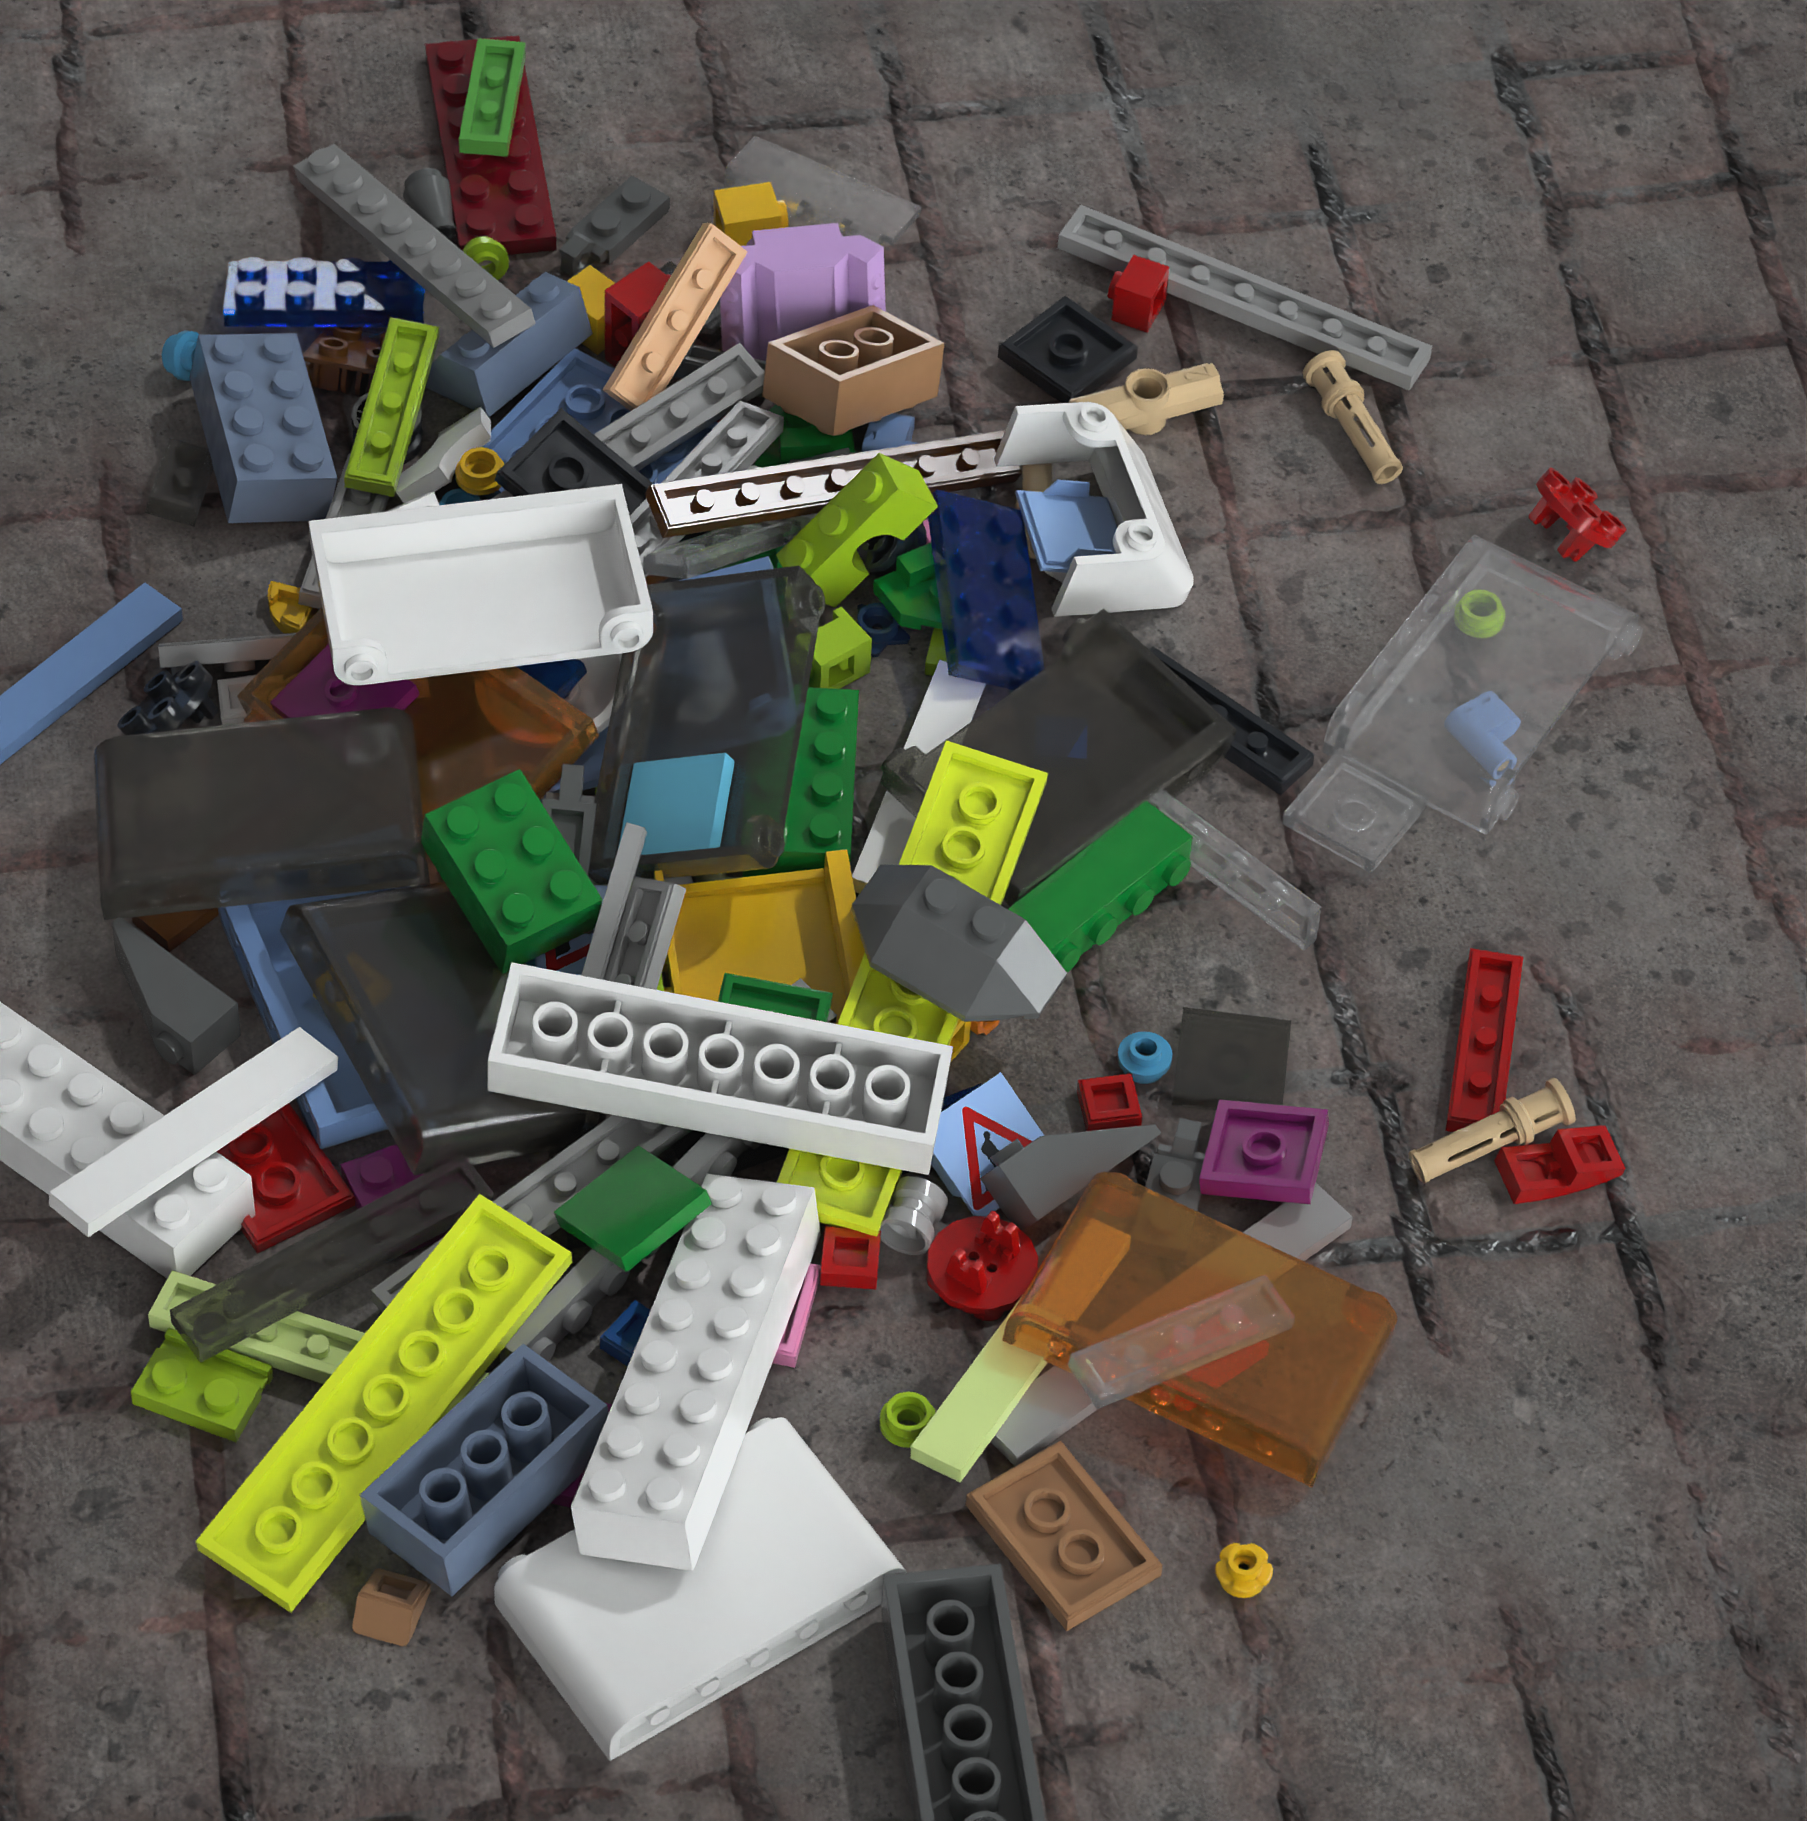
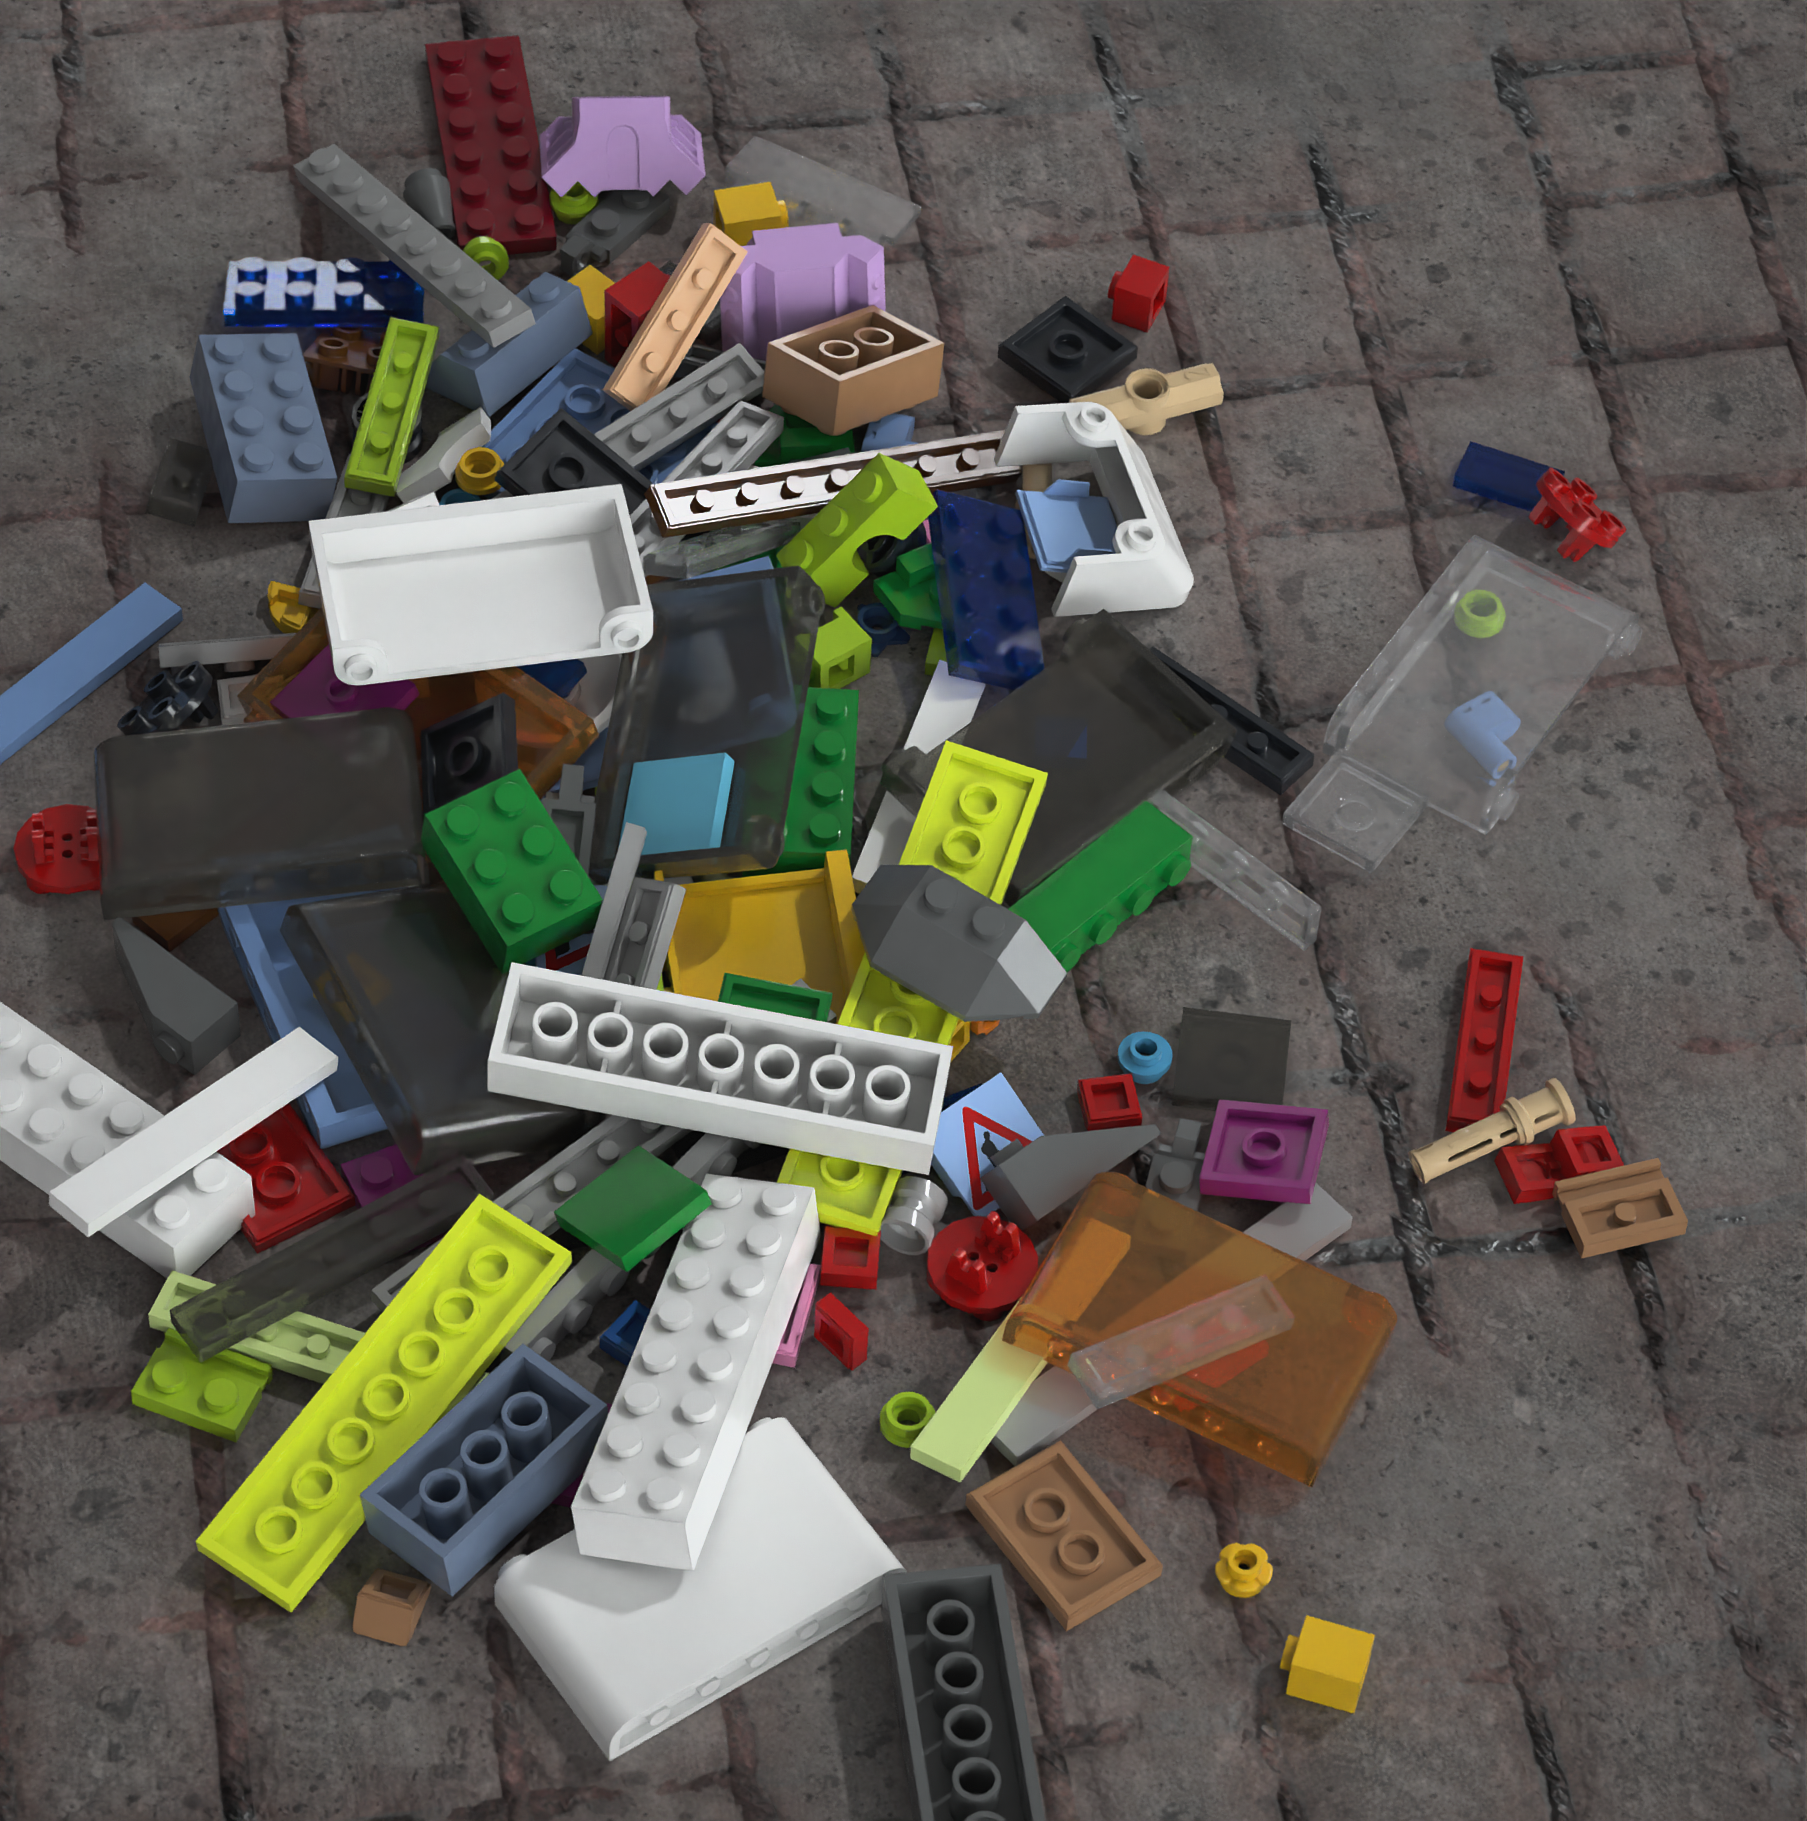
dark azure plate [162,330,200,381] -> none
bright green plate [459,38,526,157] -> none
light grey plate [1058,205,1432,391] -> none
tan pin [1303,350,1403,484] -> none
none -> red plate [13,804,122,894]
none -> black plate [420,693,518,822]
none -> lavender slope [540,96,705,197]
none -> lime plate [550,181,598,224]
none -> red tile [814,1292,869,1370]
none -> yellow brick [1280,1615,1375,1714]
none -> clear blue tile [1453,441,1565,512]
none -> medium nougat plate [1552,1158,1688,1259]

